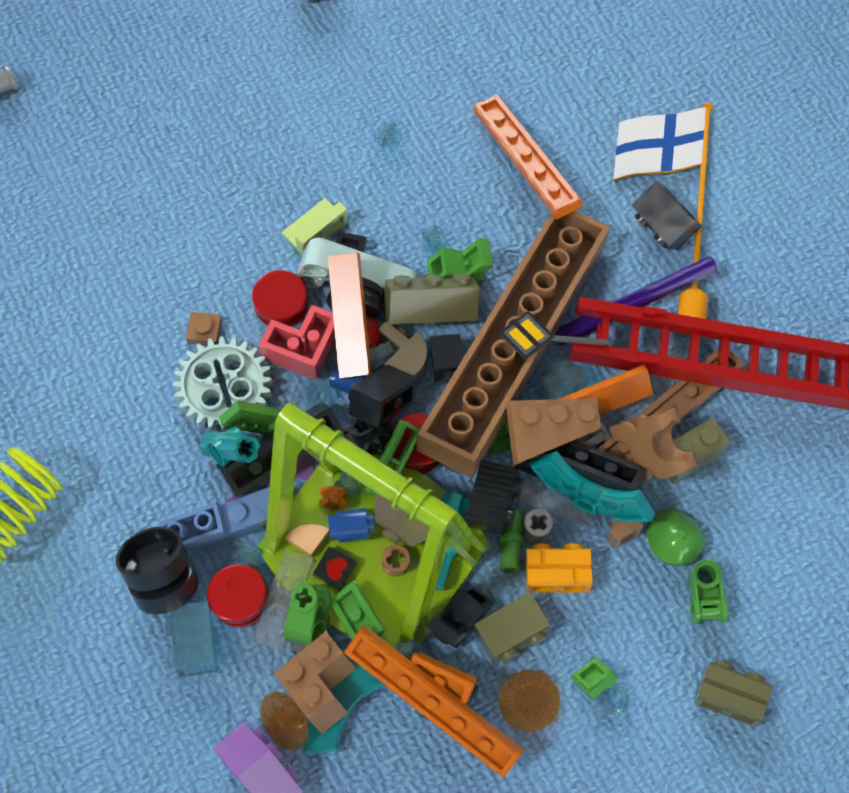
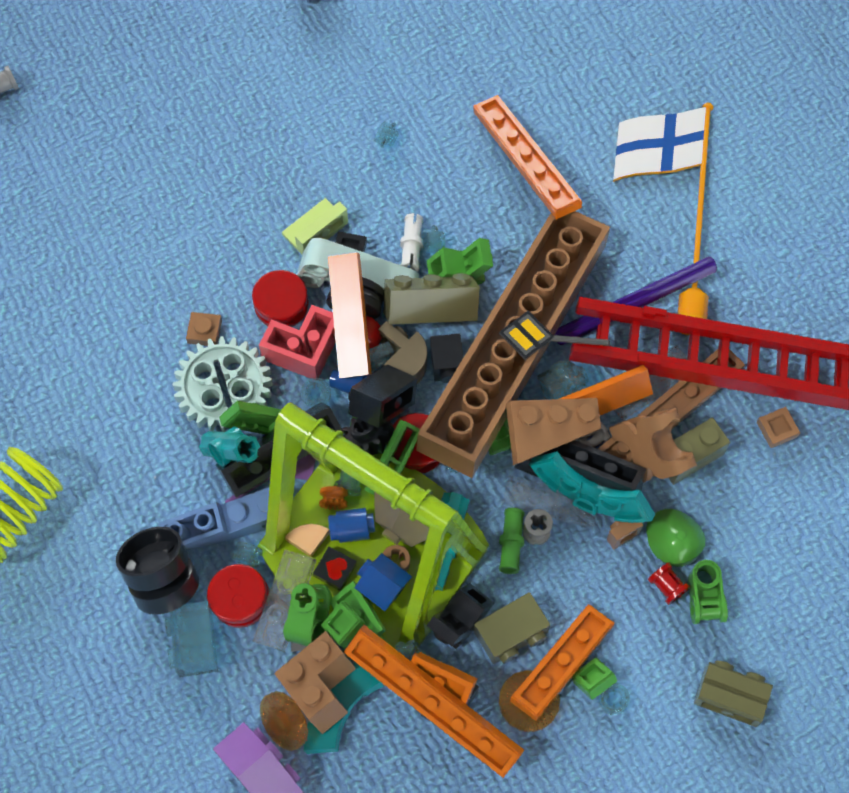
black brick [464,460,524,535] -> none
light orange brick [525,543,592,593] -> none
black brick [631,181,702,250] -> none
none -> bright green tile [321,601,366,648]
none -> blue brick [354,553,412,611]
none -> white pin [400,213,423,272]
none -> orange tile [510,604,614,721]
none -> red bush [648,562,690,605]
none -> medium nougat plate [756,407,800,448]

